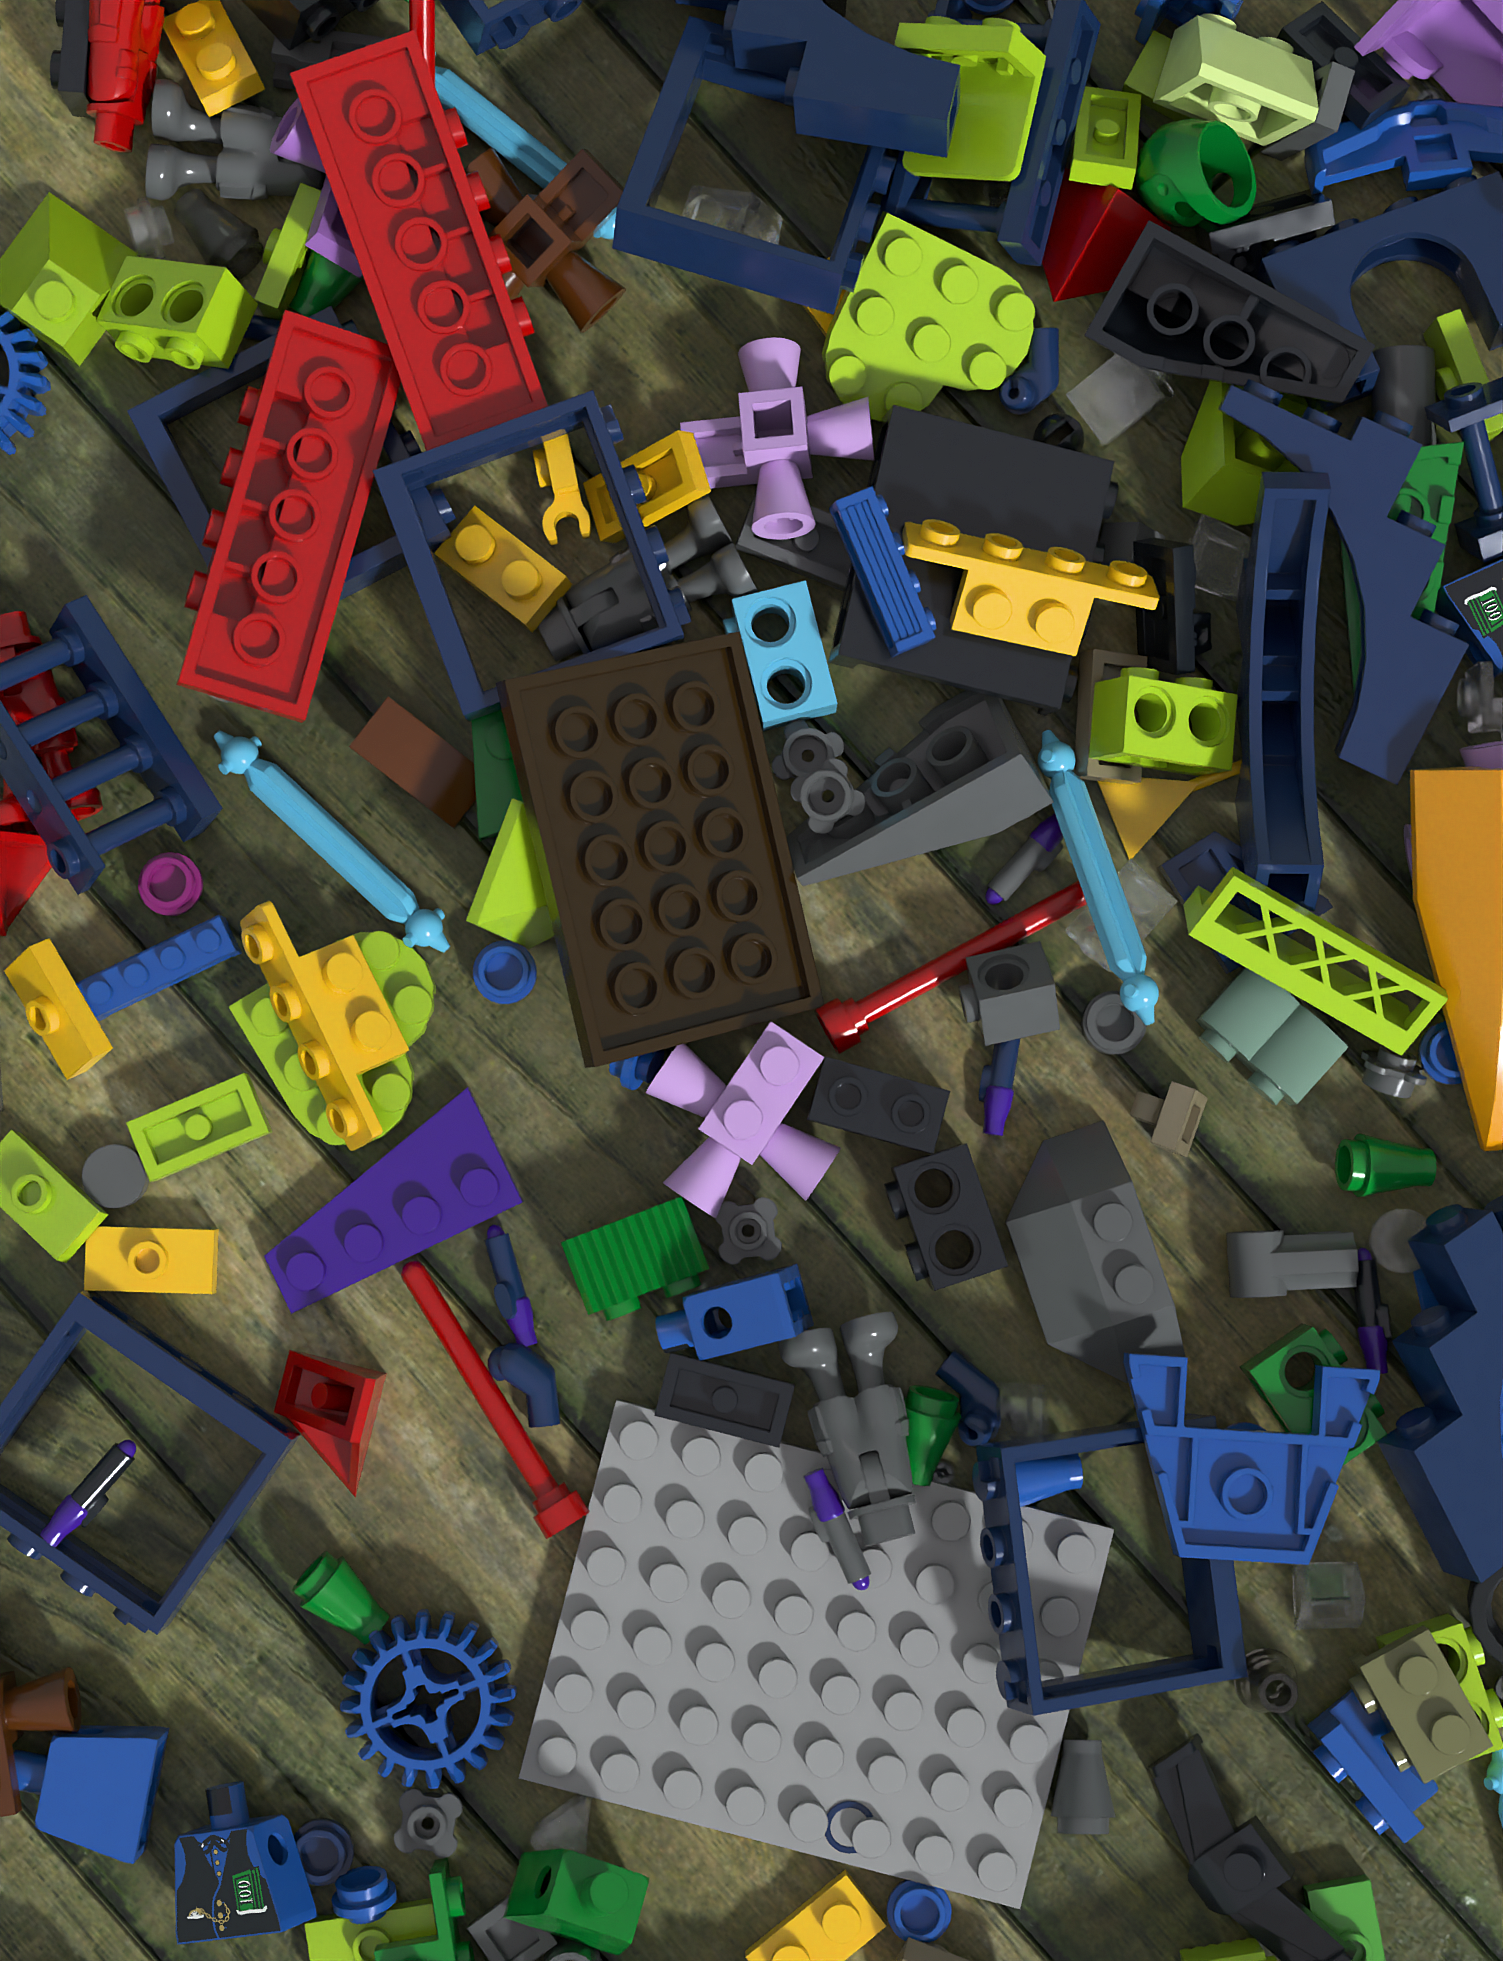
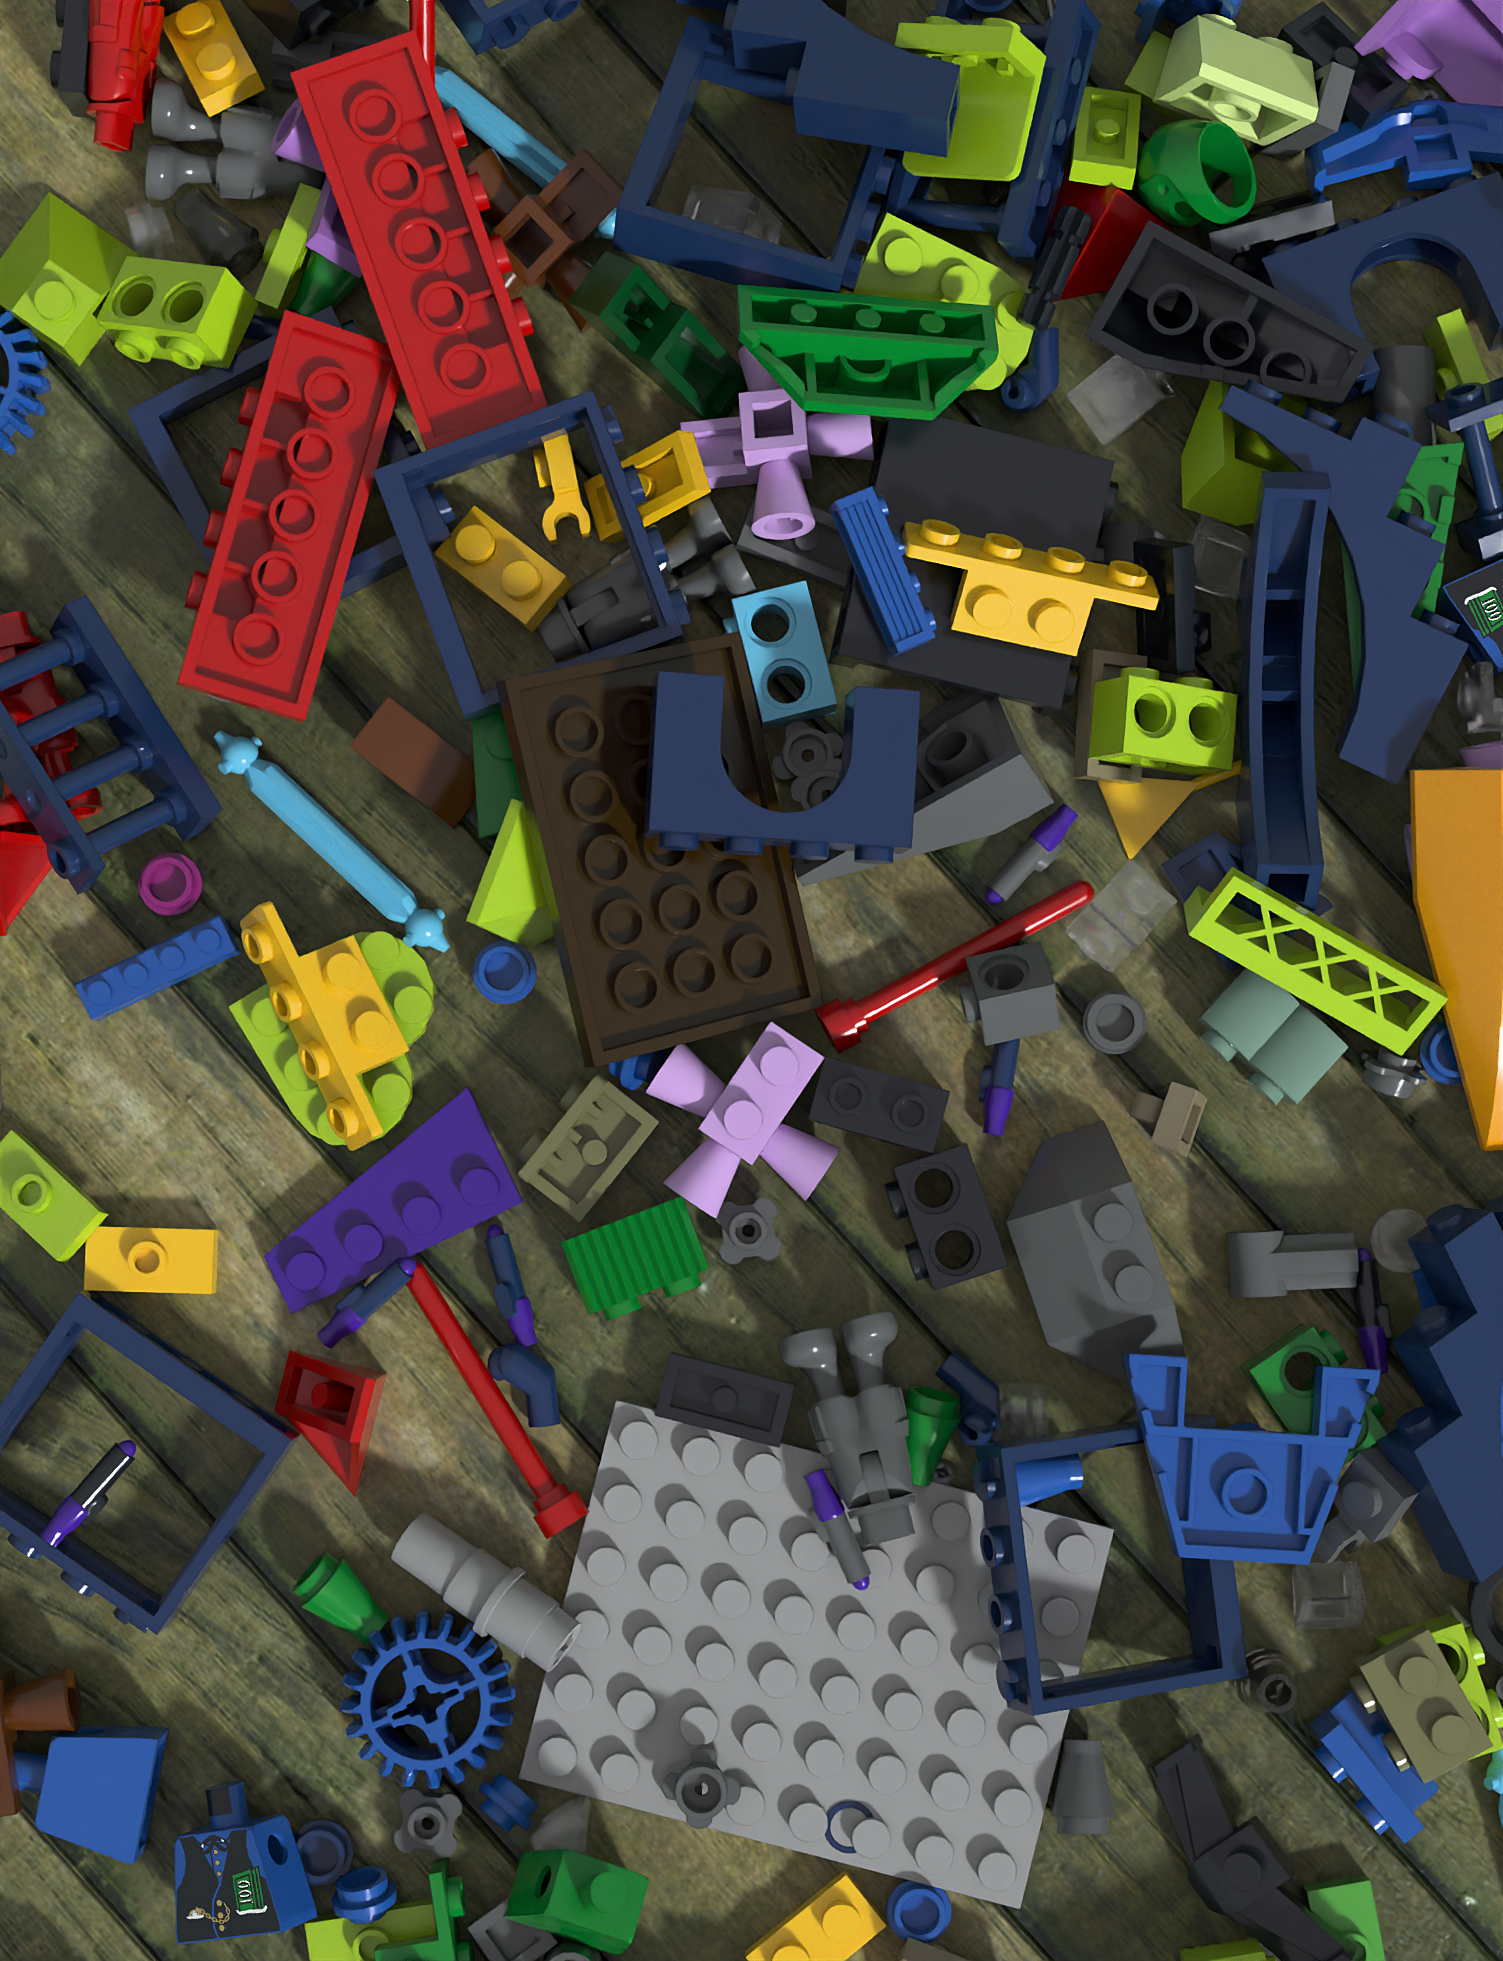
yellow plate [4,938,113,1080] -> none
dark grey tile [82,1144,149,1208] -> none
lime plate [126,1073,272,1182] -> none
blue torso [655,1263,814,1361] -> none
black hinge [1033,413,1084,452] -> none
medium azure wheel [1037,730,1159,1025] -> none
green cone [1335,1133,1437,1197] -> none
none -> piece [317,1257,416,1348]
none -> light grey piece [391,1512,582,1673]
none -> blue plate [478,1773,539,1833]
none -> olive bracket [517,1073,660,1222]
none -> dark green slope [568,251,748,420]
none -> dark blue arch [643,671,920,864]
none -> dark grey plate [663,1749,741,1829]
none -> green wedge [736,284,999,420]
none -> black axle [1016,205,1092,332]
none -> dark grey plate [1314,1447,1419,1564]

